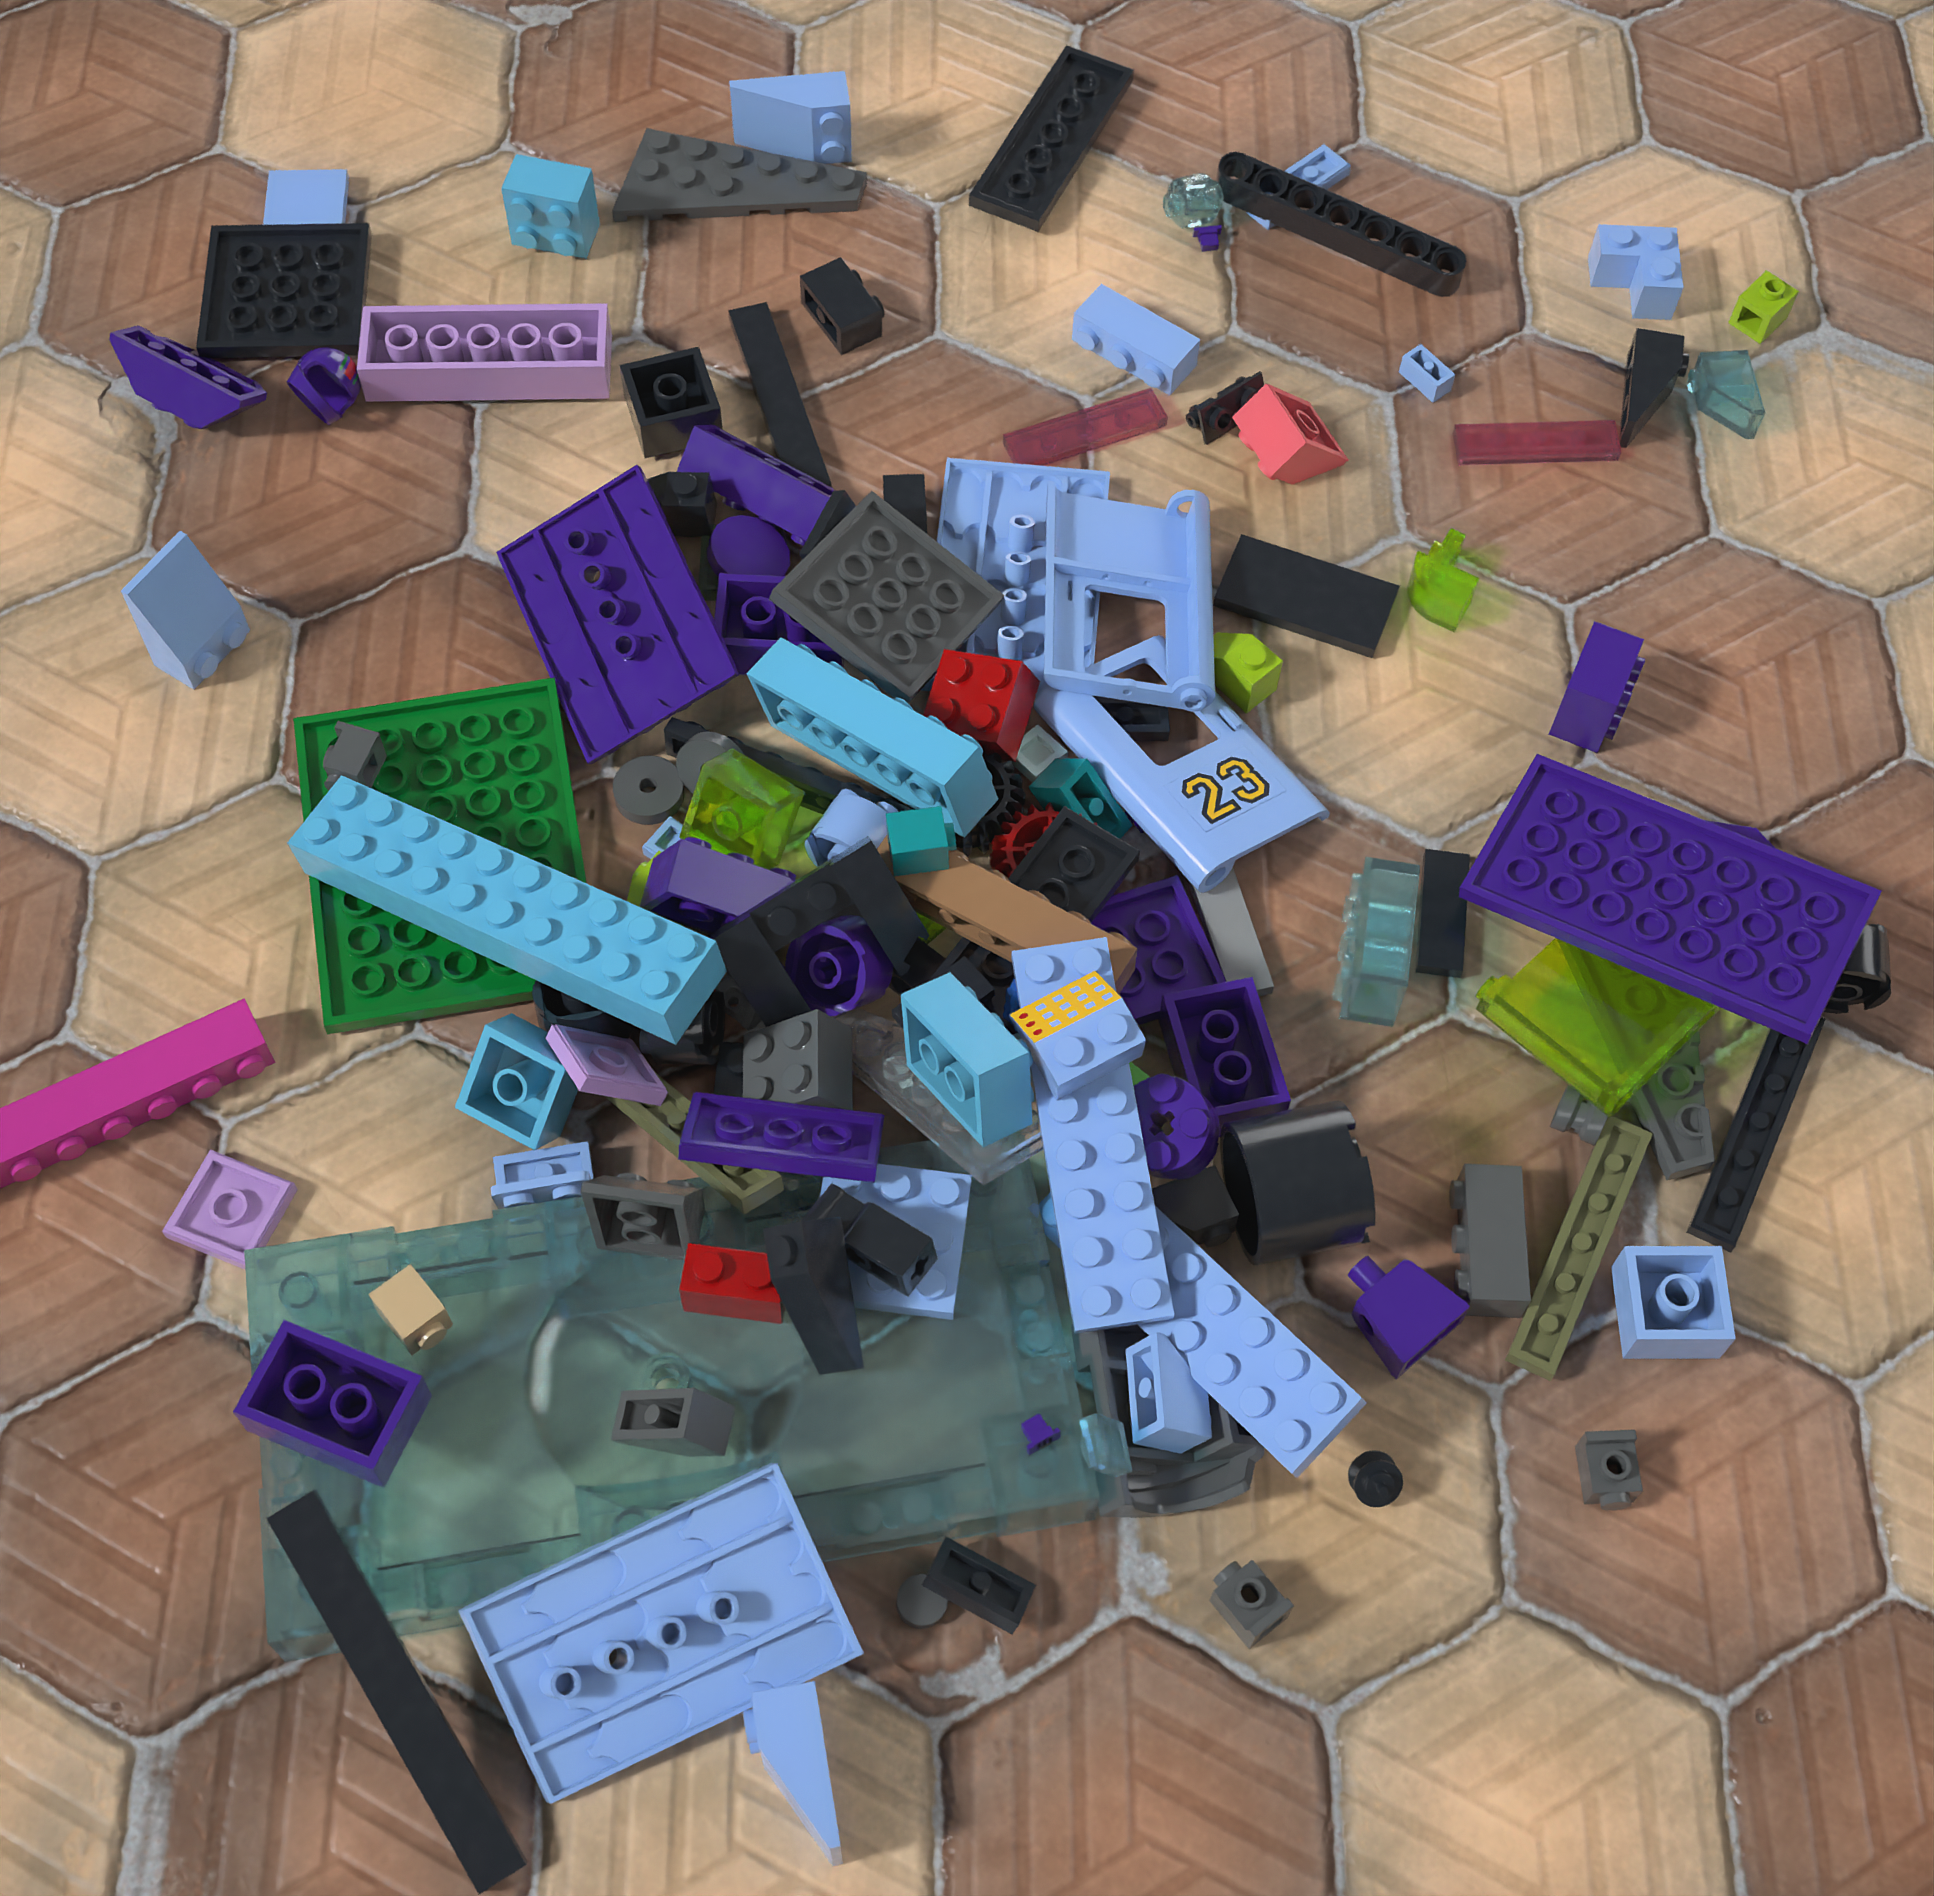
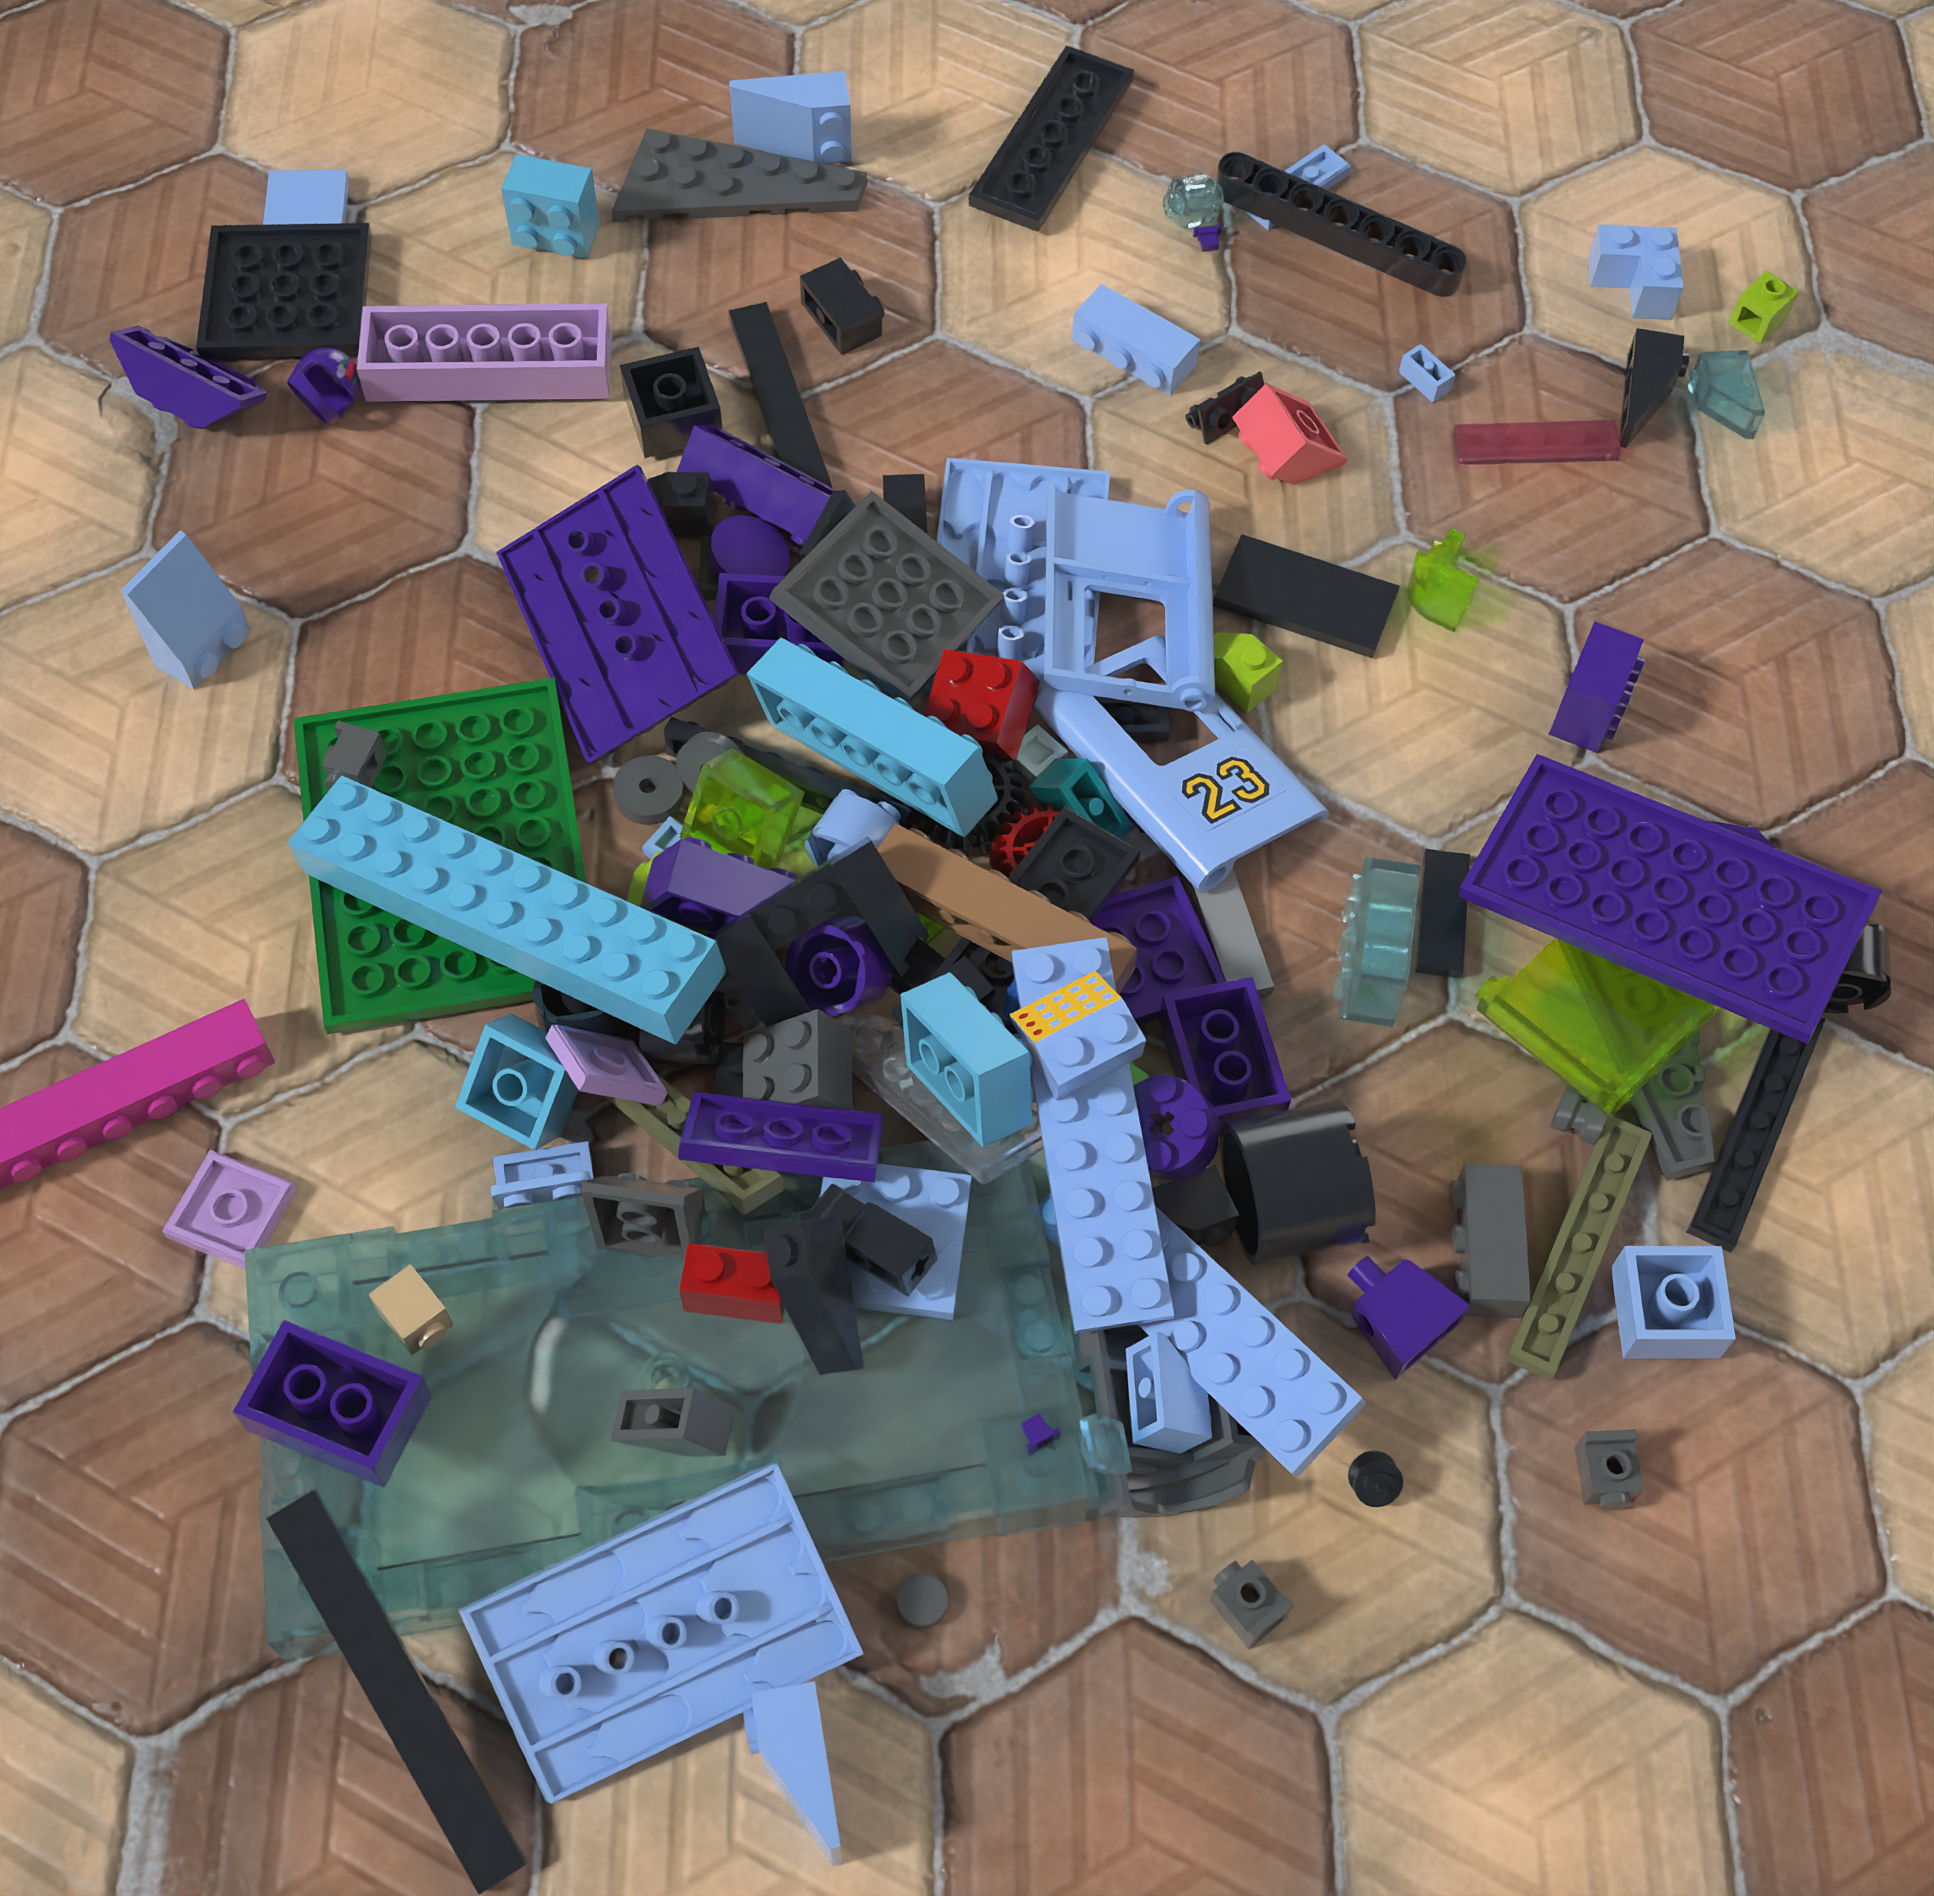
teal brick [886,806,957,877] -> none
black plate [921,1536,1036,1635] -> none
clear pink tile [1003,388,1168,466] -> none

